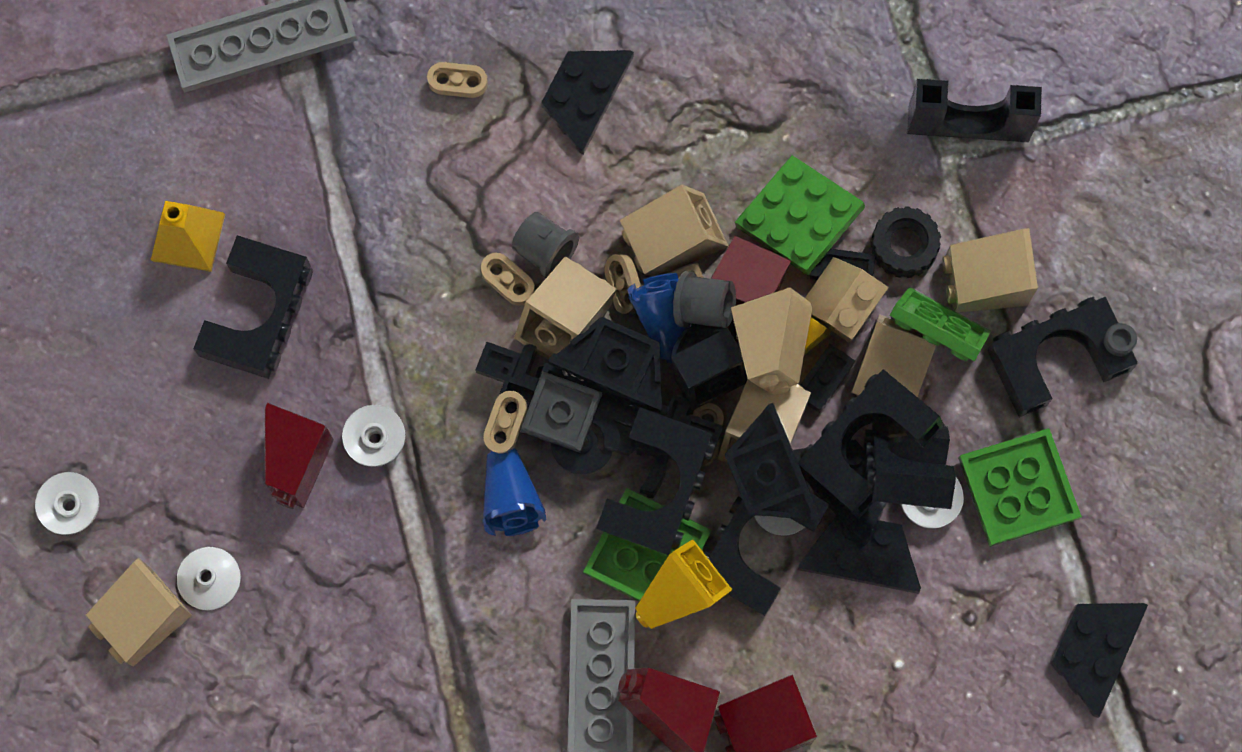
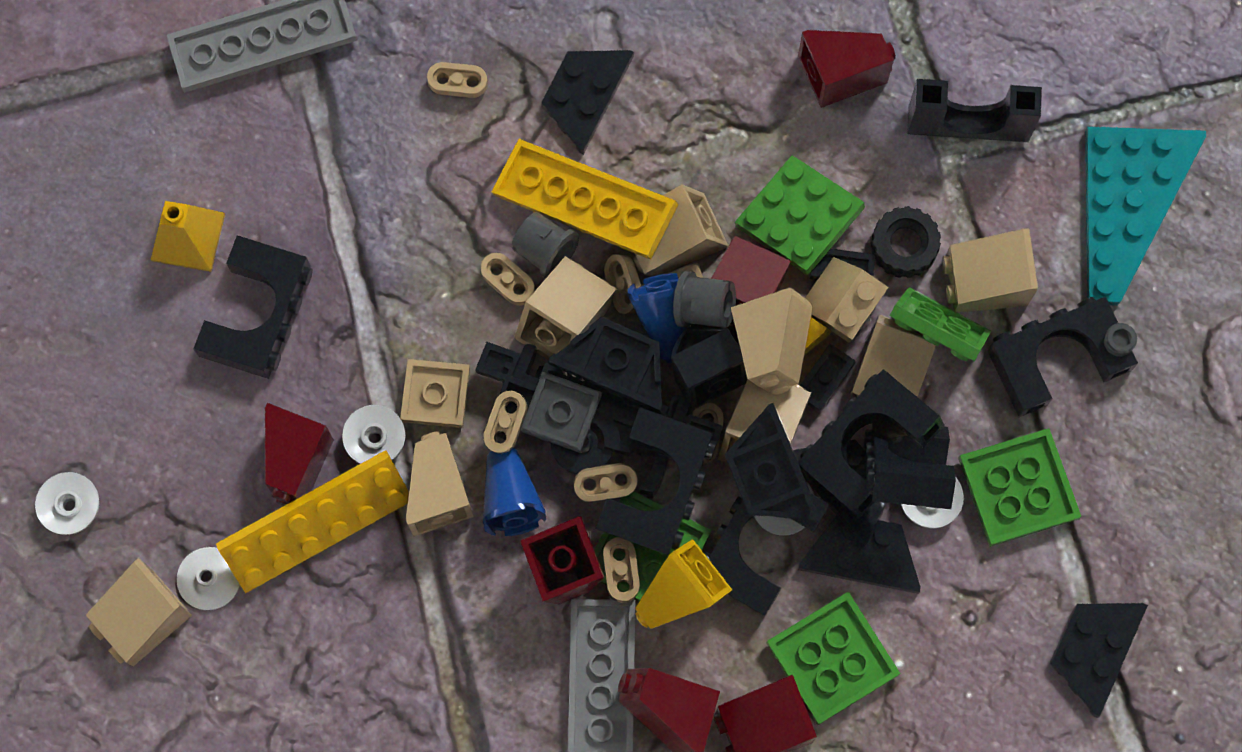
none -> yellow plate [216,450,409,594]
none -> tan plate [400,359,470,428]
none -> tan slope [406,432,474,537]
none -> yellow plate [491,139,678,260]
none -> dark red slope [520,516,604,605]
none -> tan plate [574,463,637,502]
none -> tan plate [603,537,640,603]
none -> bright green plate [766,592,901,725]
none -> dark red slope [798,30,896,108]
none -> teal wing [1085,126,1206,306]

